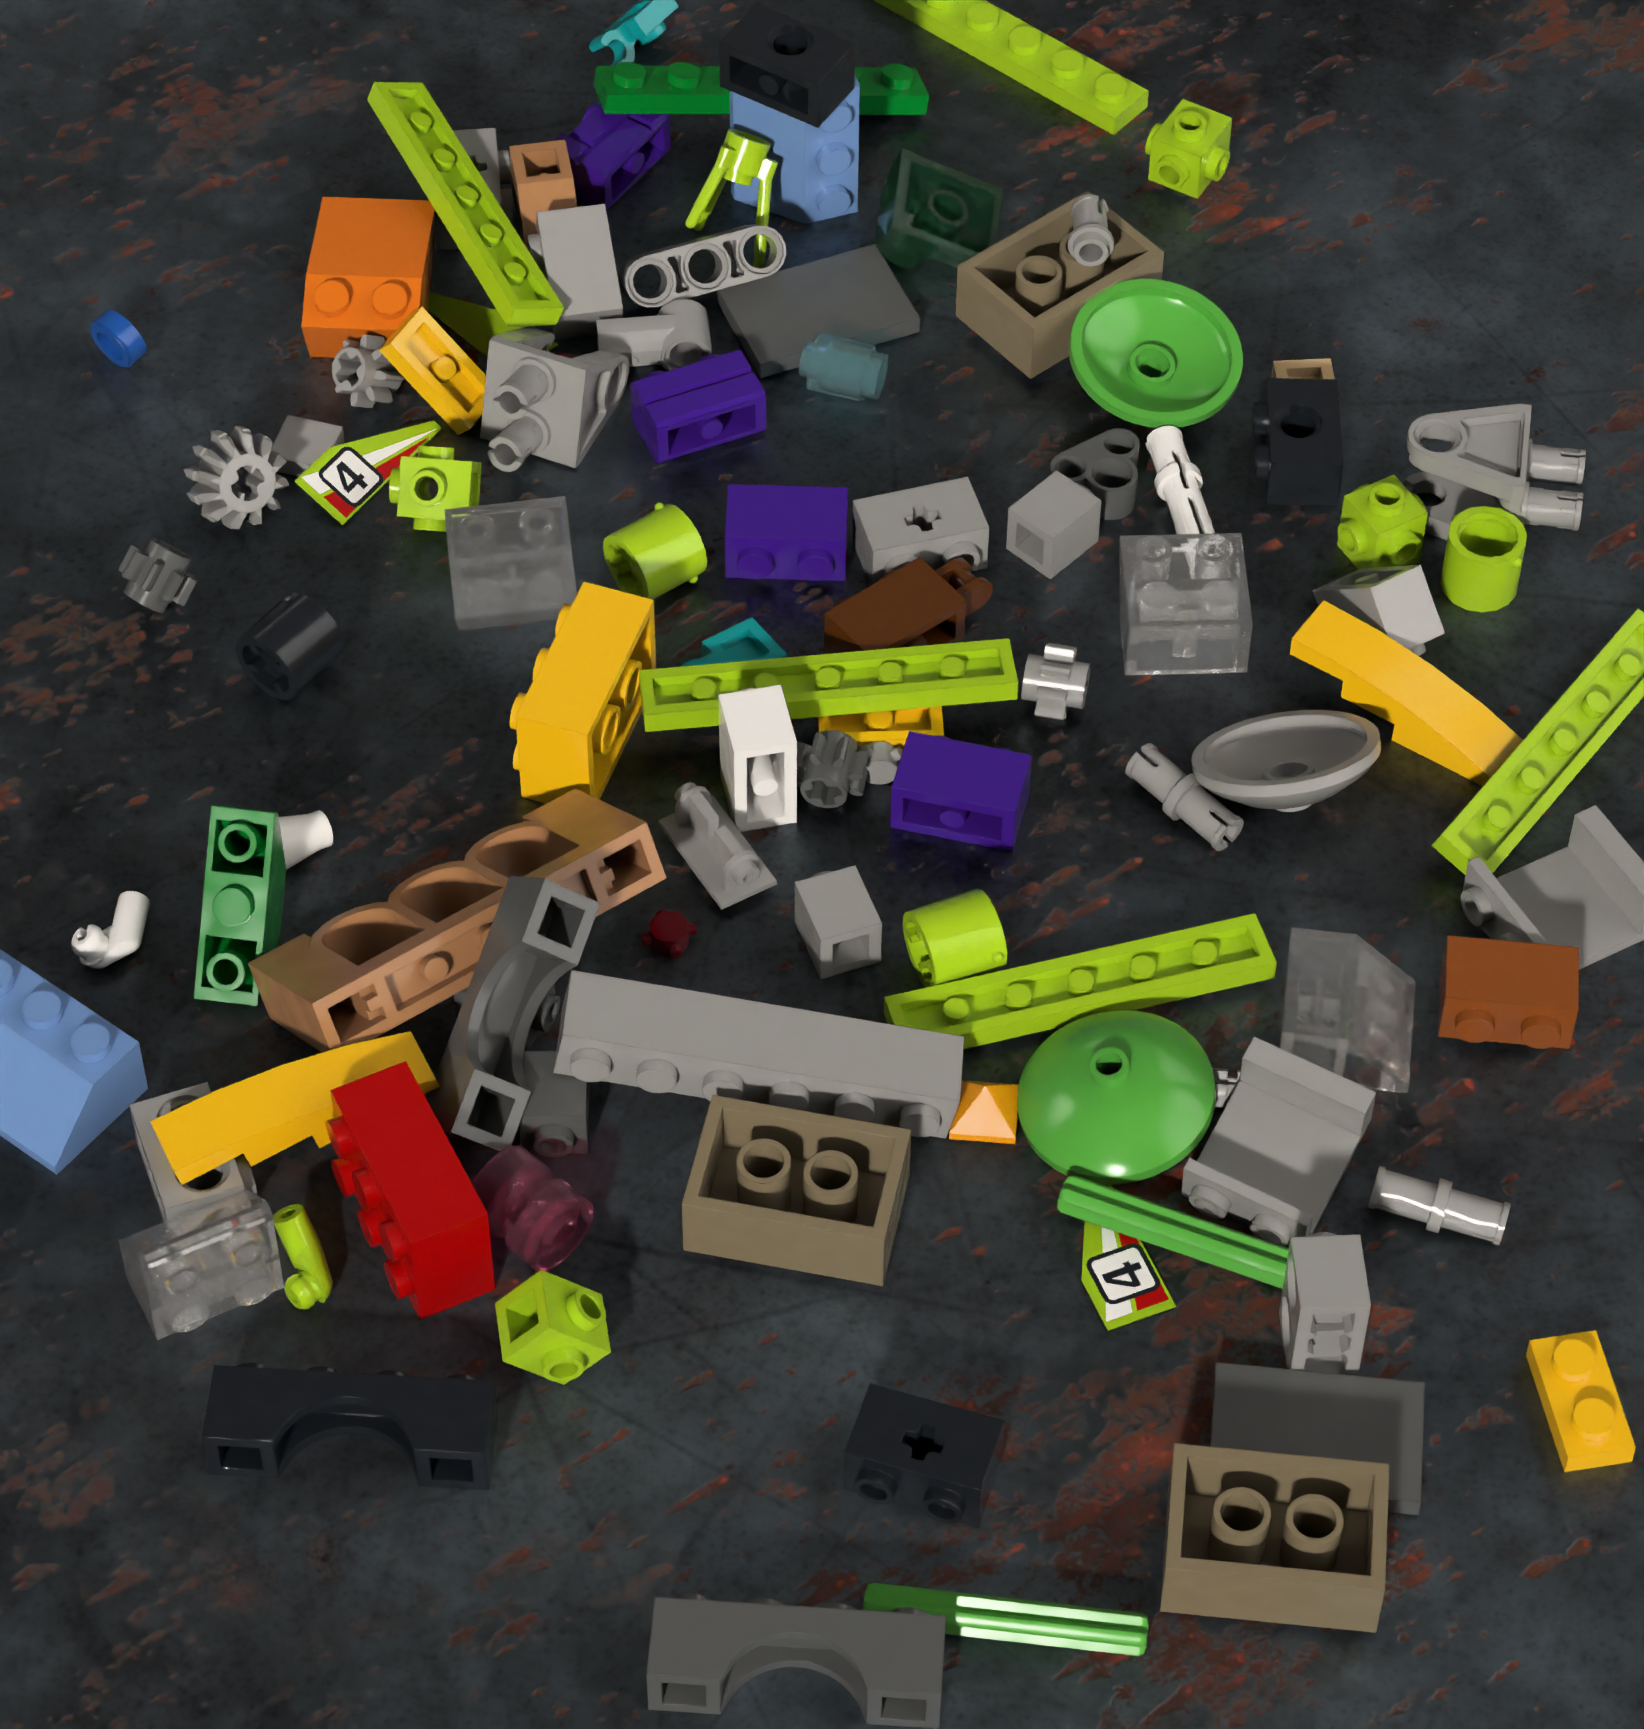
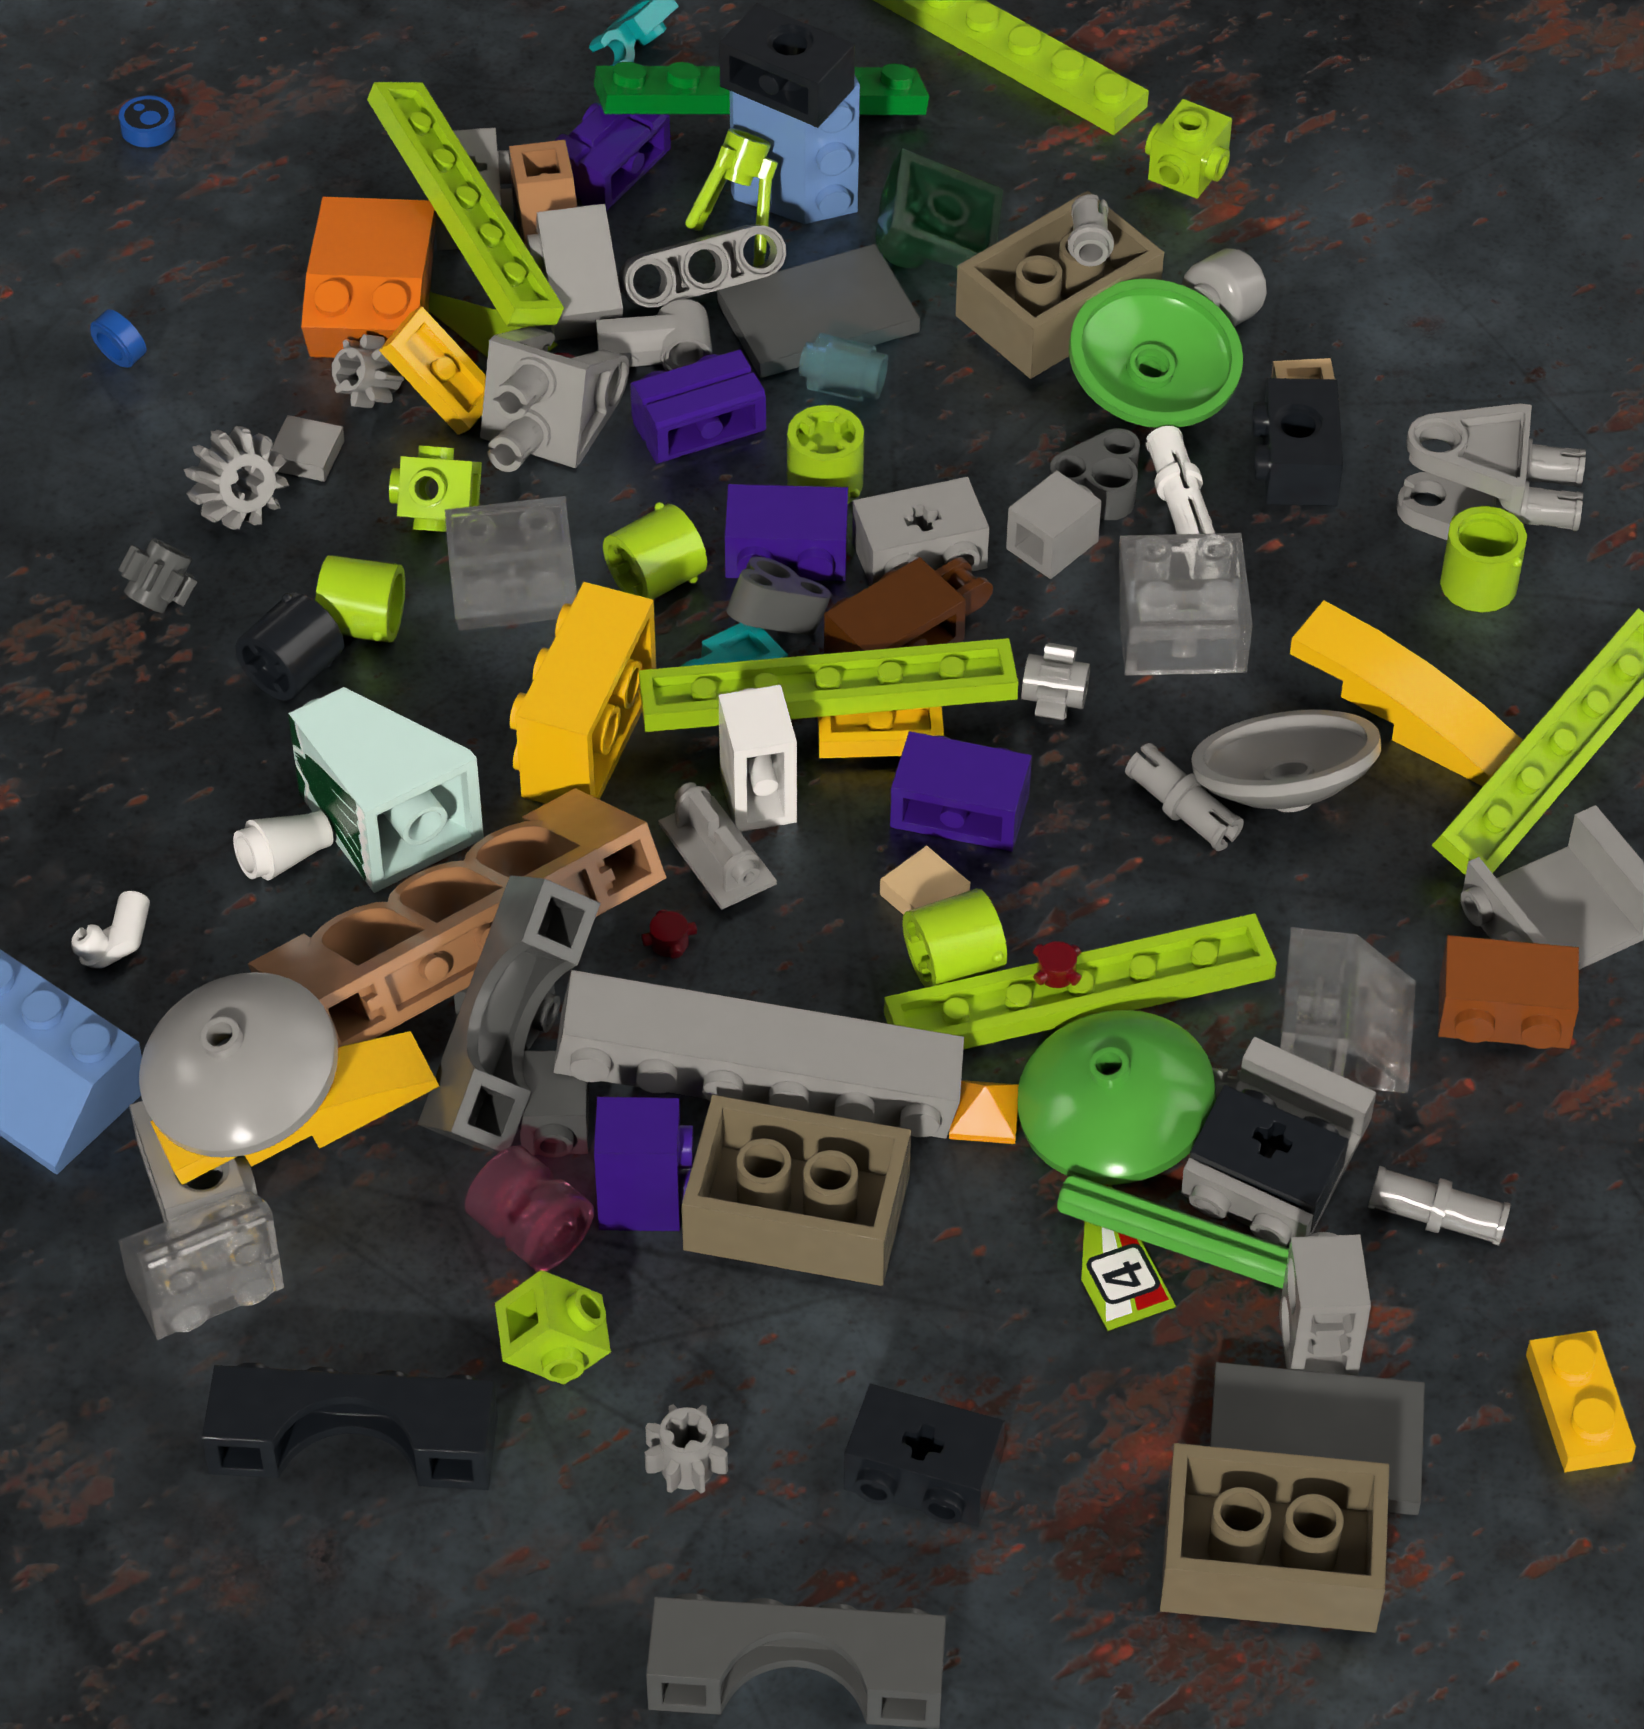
green slope [194,804,286,1006] -> none
lime arm [272,1204,333,1310] -> none
sticker [294,420,442,525] -> none
red brick [325,1061,495,1320] -> none
light grey brick [795,865,882,979] -> none
dark grey gear [797,730,869,808] -> none
light grey piece [859,742,903,785] -> none
bright green axle [863,1582,1149,1656] -> none
light grey slope [1312,565,1445,656] -> none
lime brick [1337,475,1428,570] -> none
none -> blue tile [119,95,176,148]
none -> light grey dish [139,972,338,1158]
none -> light aqua slope [288,687,484,893]
none -> lime piece [315,555,405,642]
none -> dark purple brick [594,1097,693,1231]
none -> light grey gear [644,1404,729,1493]
none -> dark grey piece [726,556,832,635]
none -> lime piece [787,405,864,504]
none -> tan tile [880,846,971,915]
none -> dark red piece [1033,941,1082,988]
none -> light grey head [1181,248,1267,327]
none -> black brick [1190,1084,1349,1233]

